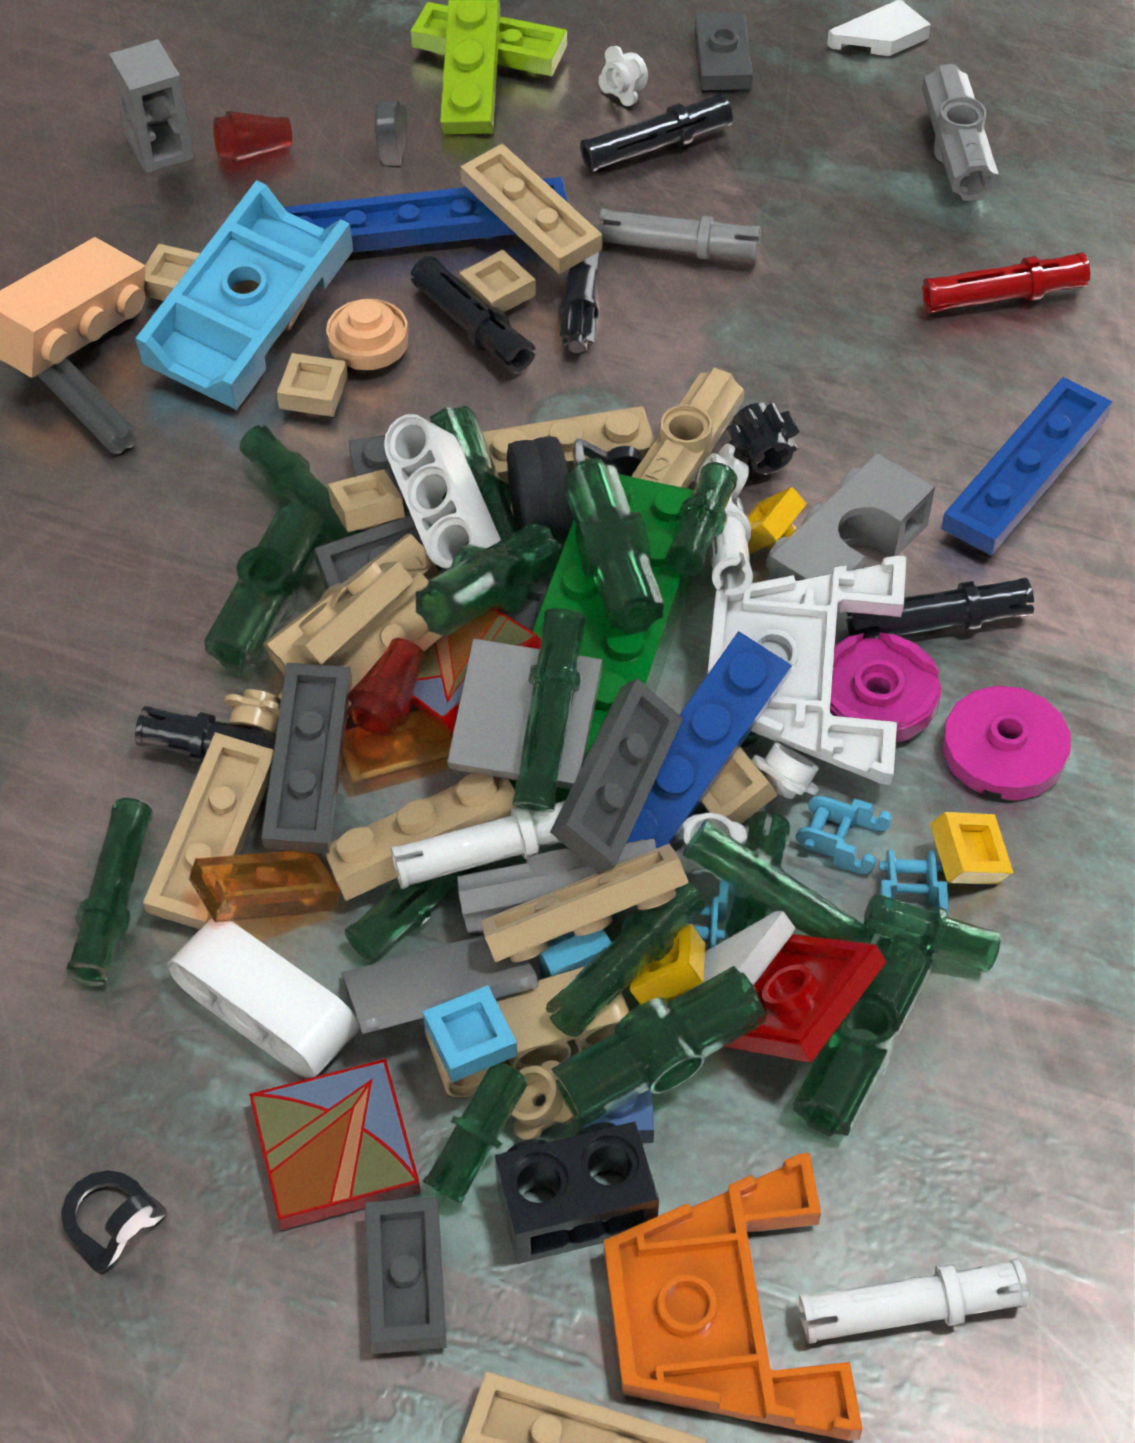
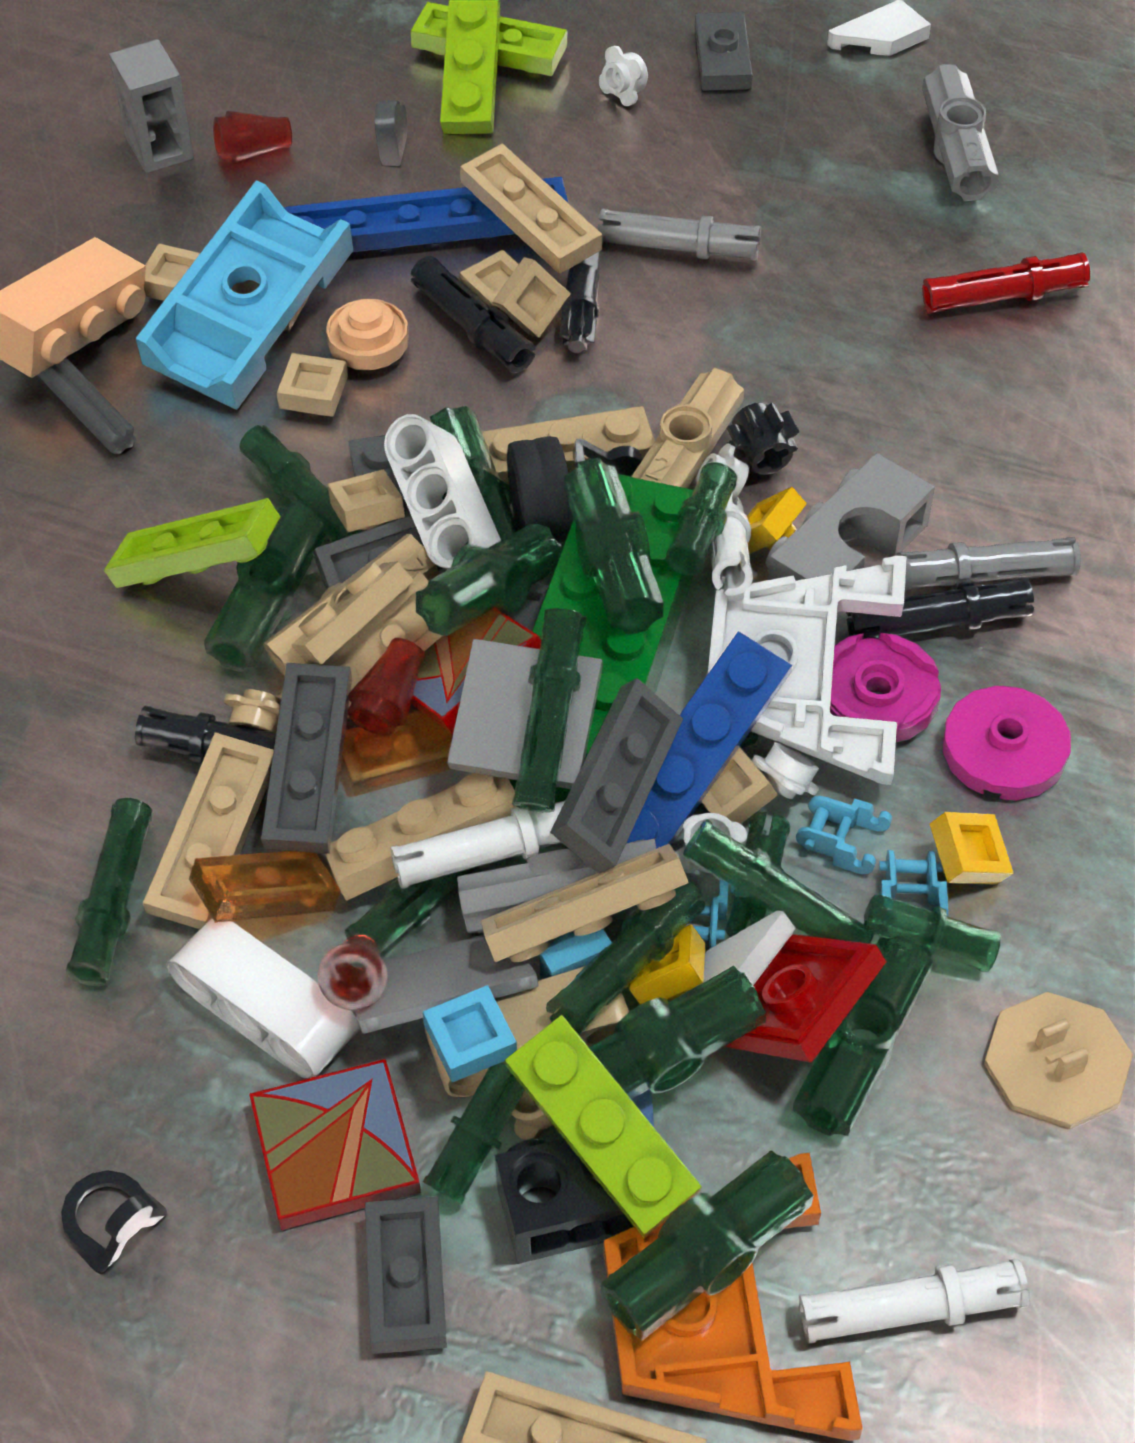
black pin [580,93,733,172] -> none
blue plate [941,377,1113,556] -> none
none -> lime plate [104,498,281,588]
none -> clear red cone [317,935,388,1010]
none -> tan plate [492,257,571,338]
none -> lime plate [505,1015,702,1238]
none -> clear green piece [601,1150,814,1341]
none -> light grey pin [896,537,1081,591]
none -> tan piece [984,992,1133,1129]

